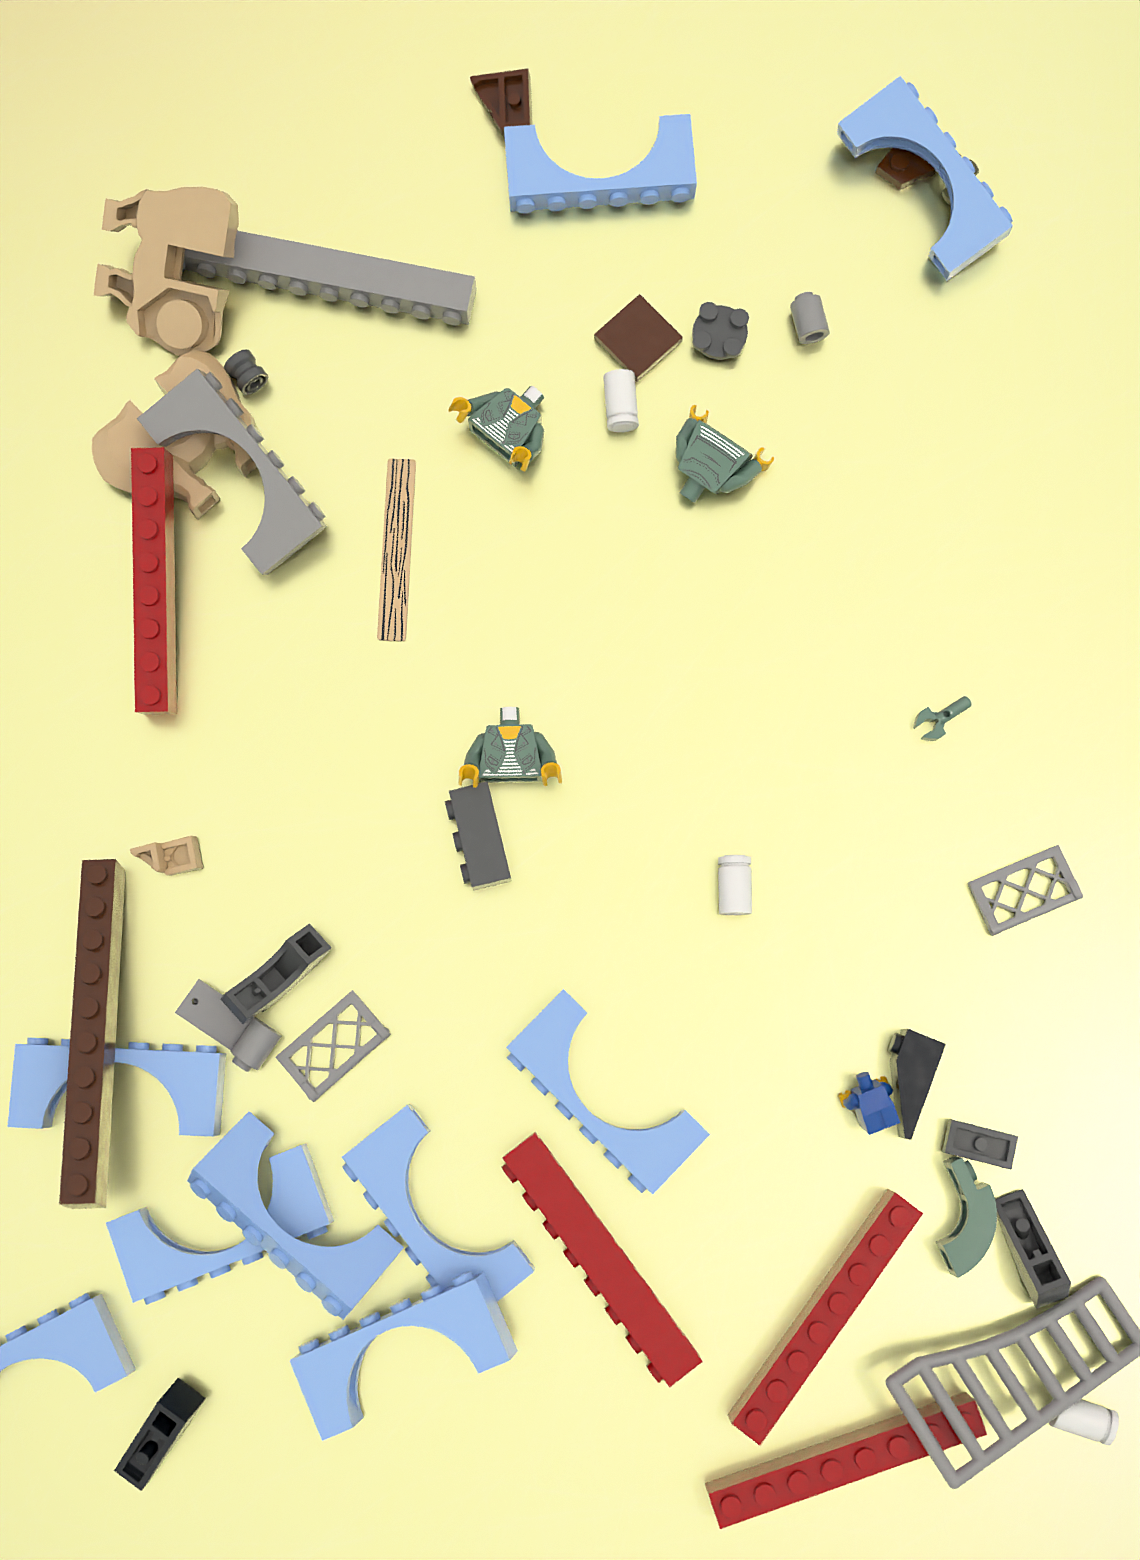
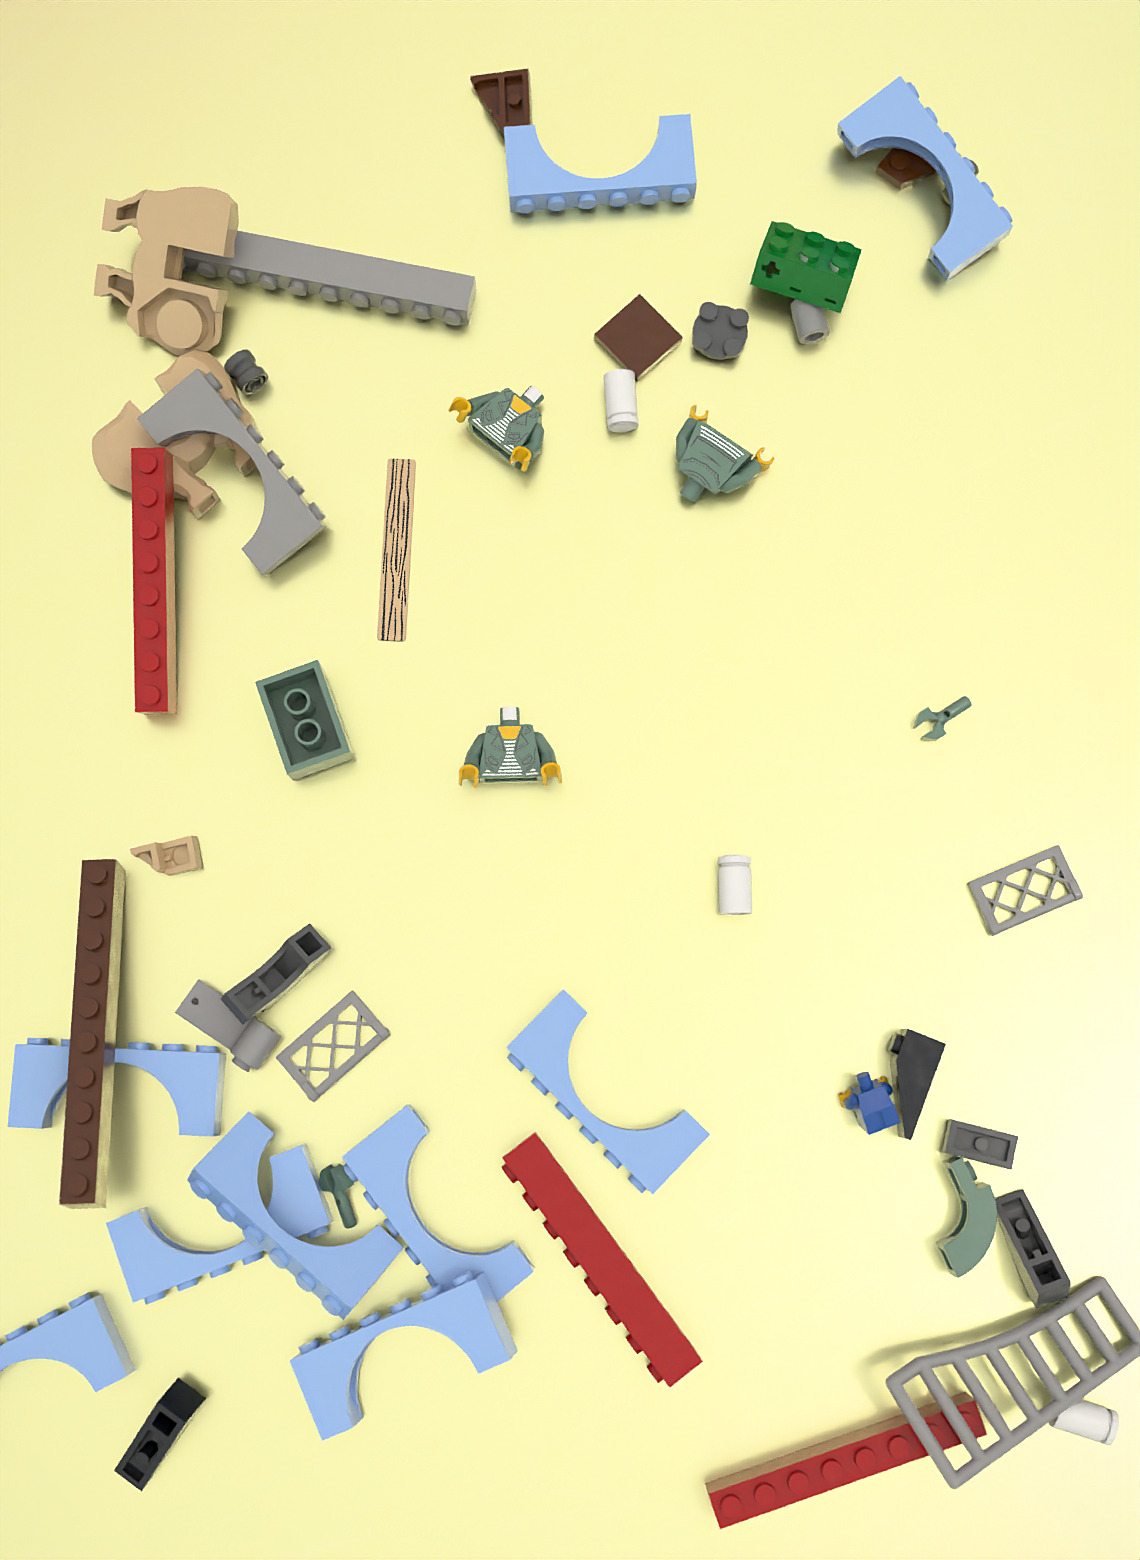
dark grey brick [445,781,512,891] -> none
red brick [728,1189,924,1446] -> none
none -> sand green brick [255,660,355,781]
none -> sand green bar [319,1164,357,1229]
none -> green piece [750,221,862,313]

